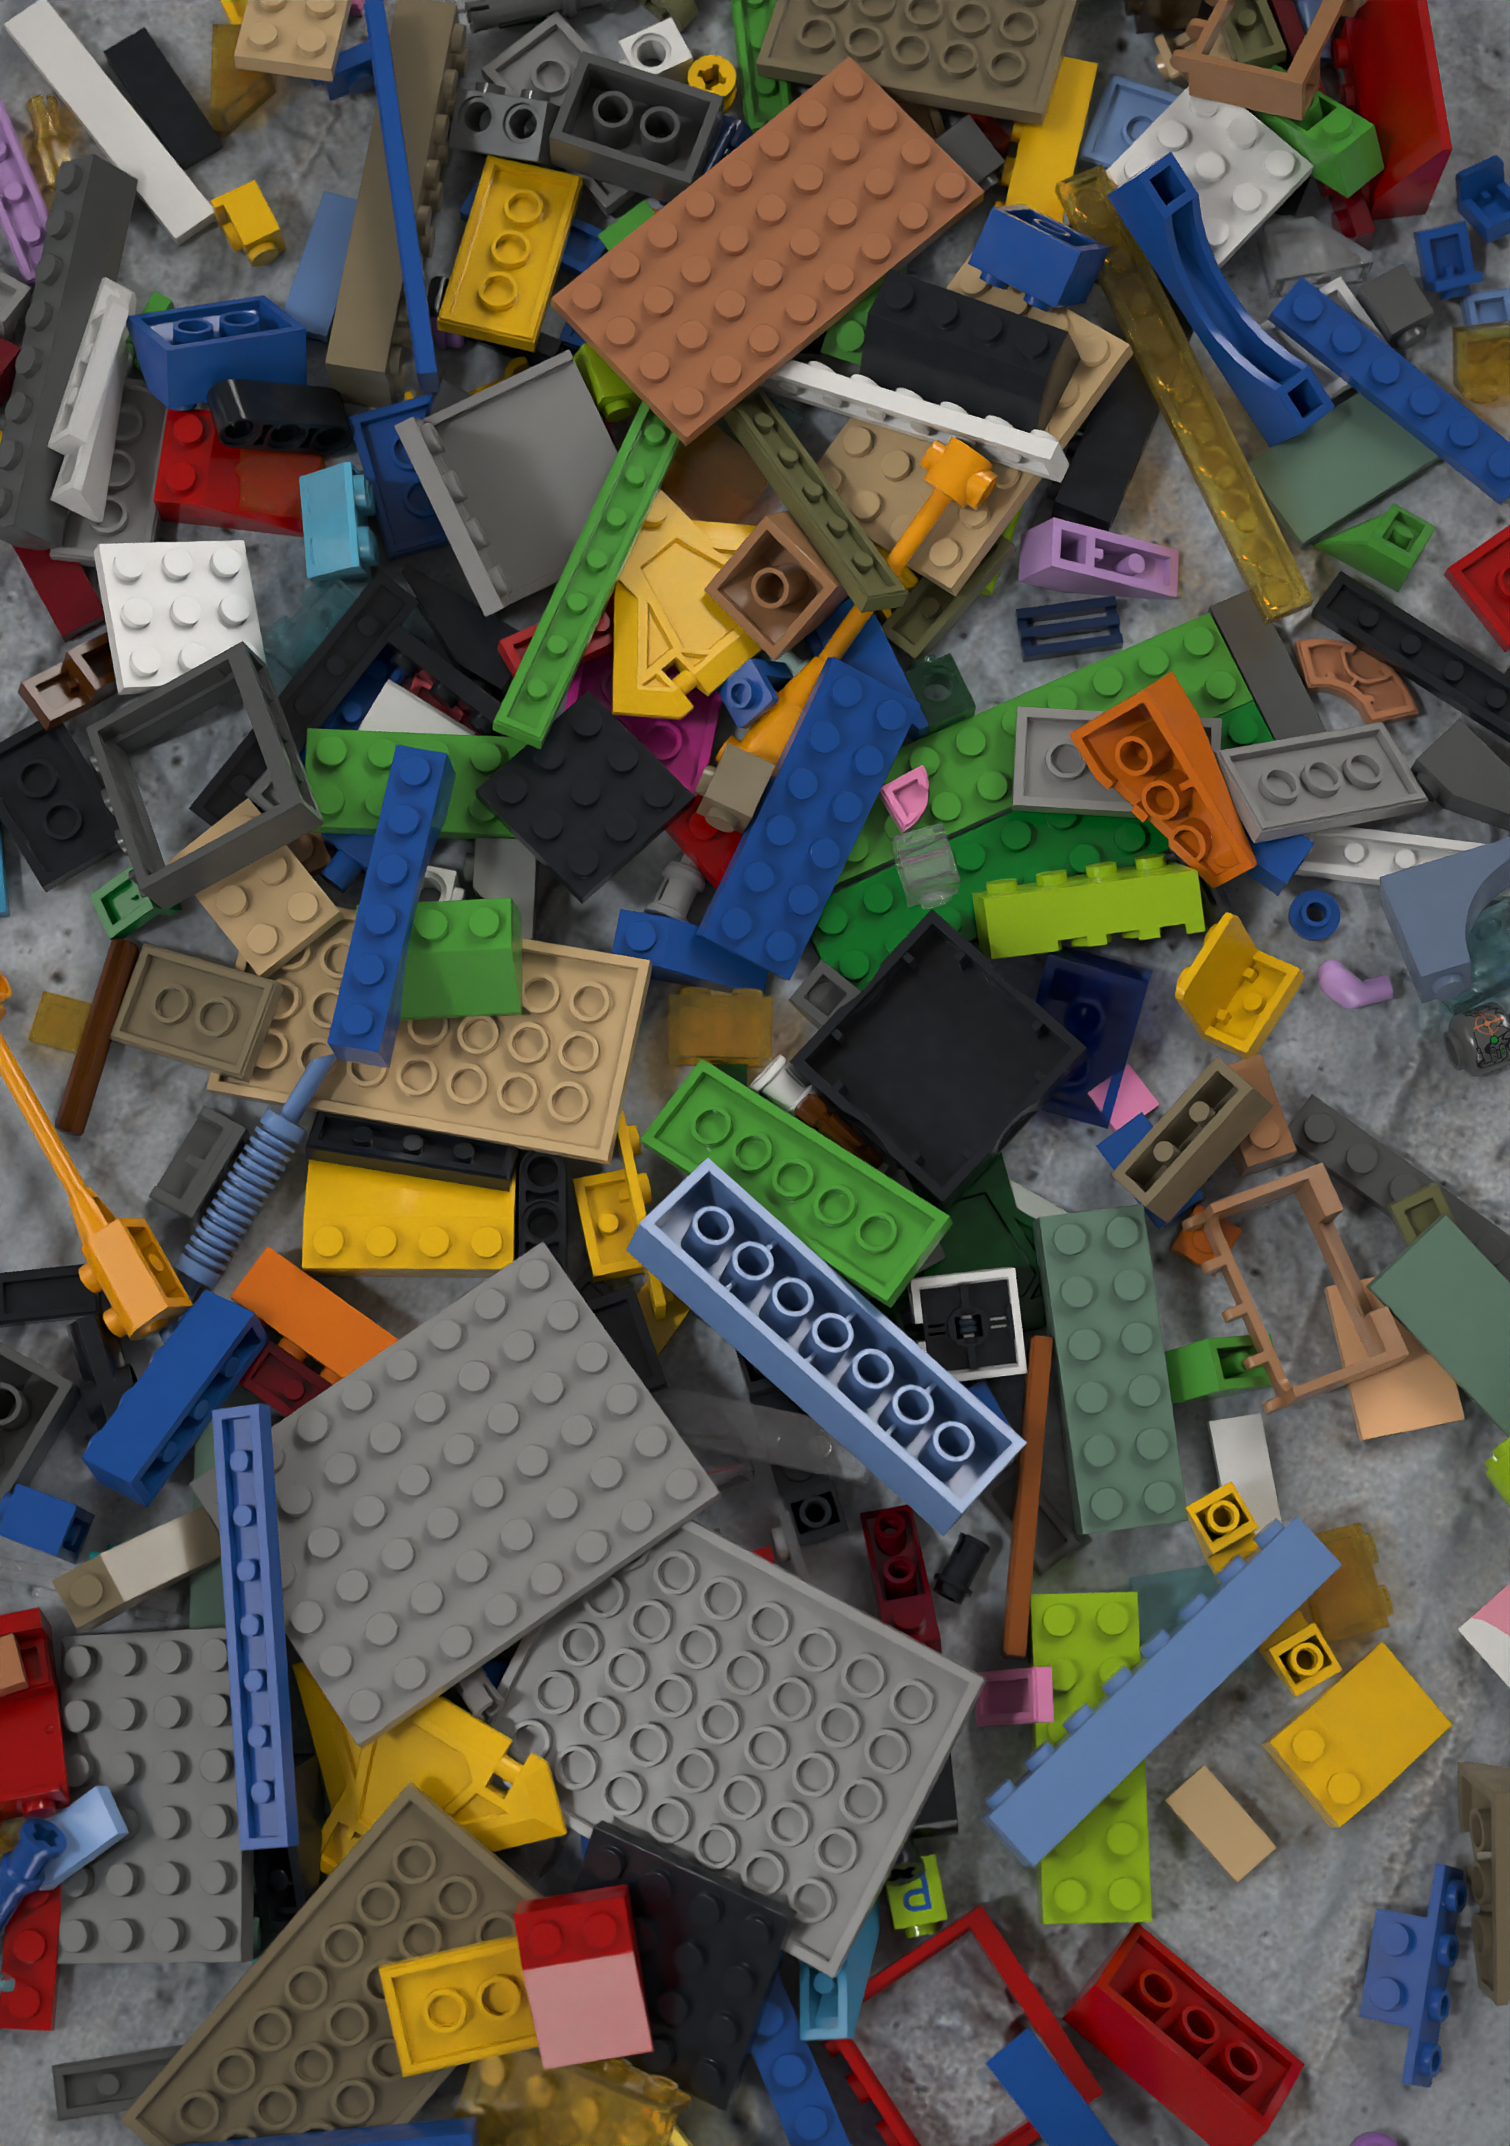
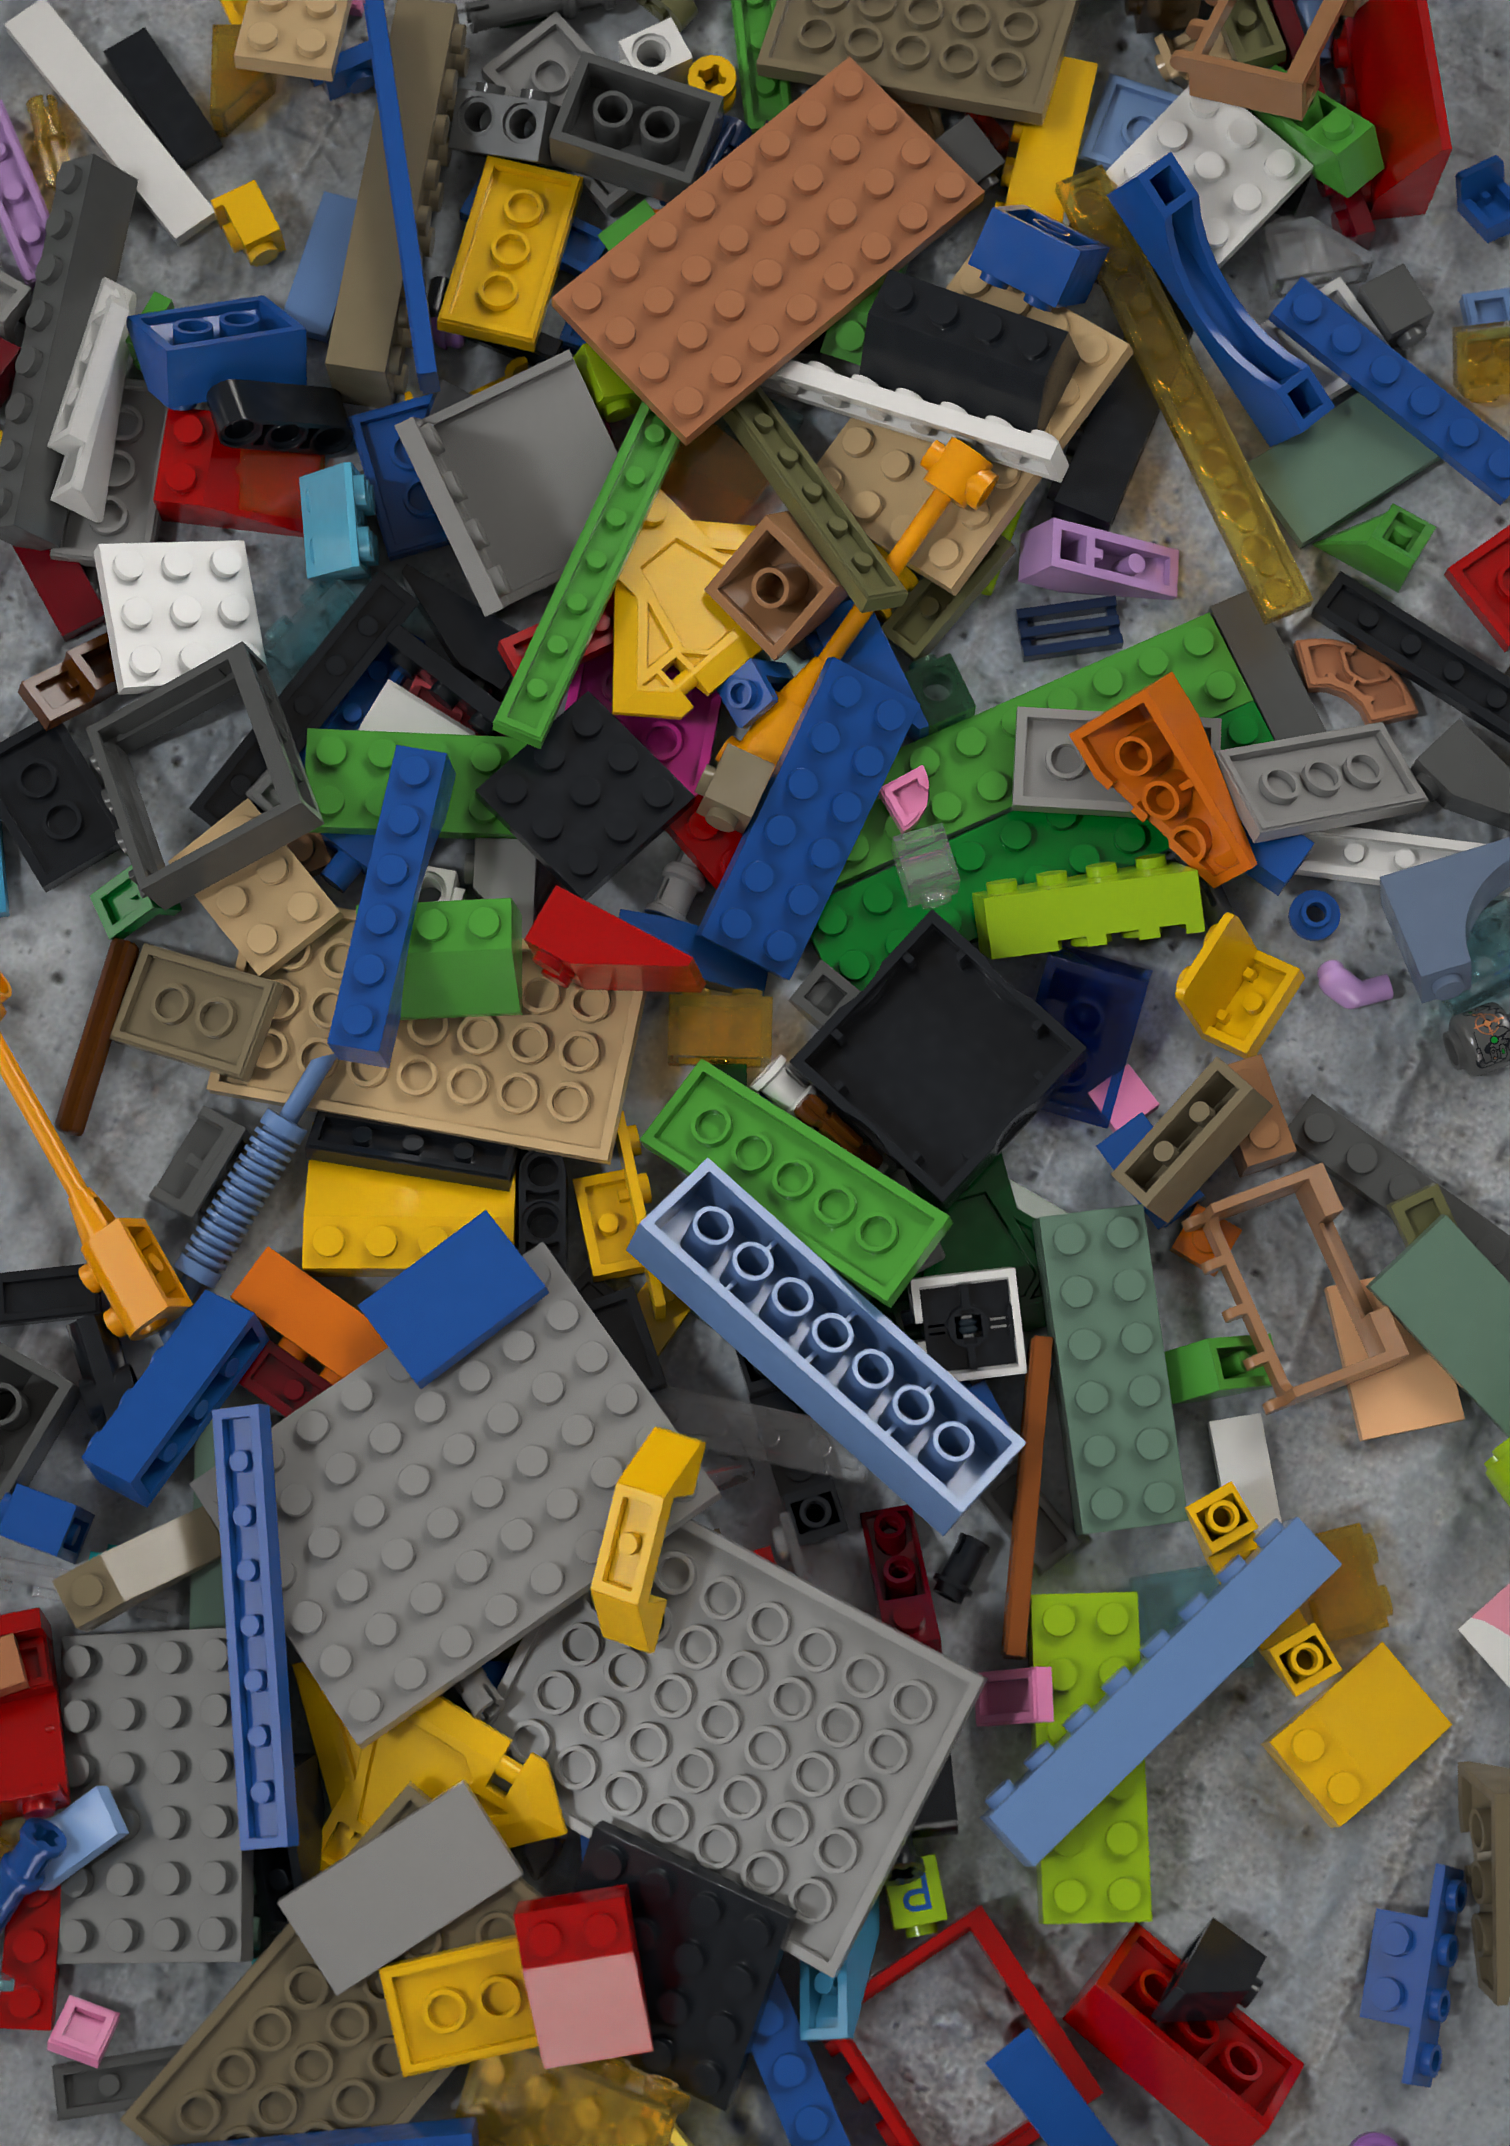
clear yellow tile [28,991,91,1055] -> none
tan tile [1163,1765,1277,1883] -> none
blue bracket [1413,221,1484,299] -> none
none -> bright pink tile [47,1995,120,2069]
none -> light grey tile [277,1779,524,1996]
none -> blue tile [357,1210,550,1389]
none -> red slope [524,885,706,993]
none -> yellow slope [590,1427,706,1653]
none -> black slope [1151,1918,1267,2023]

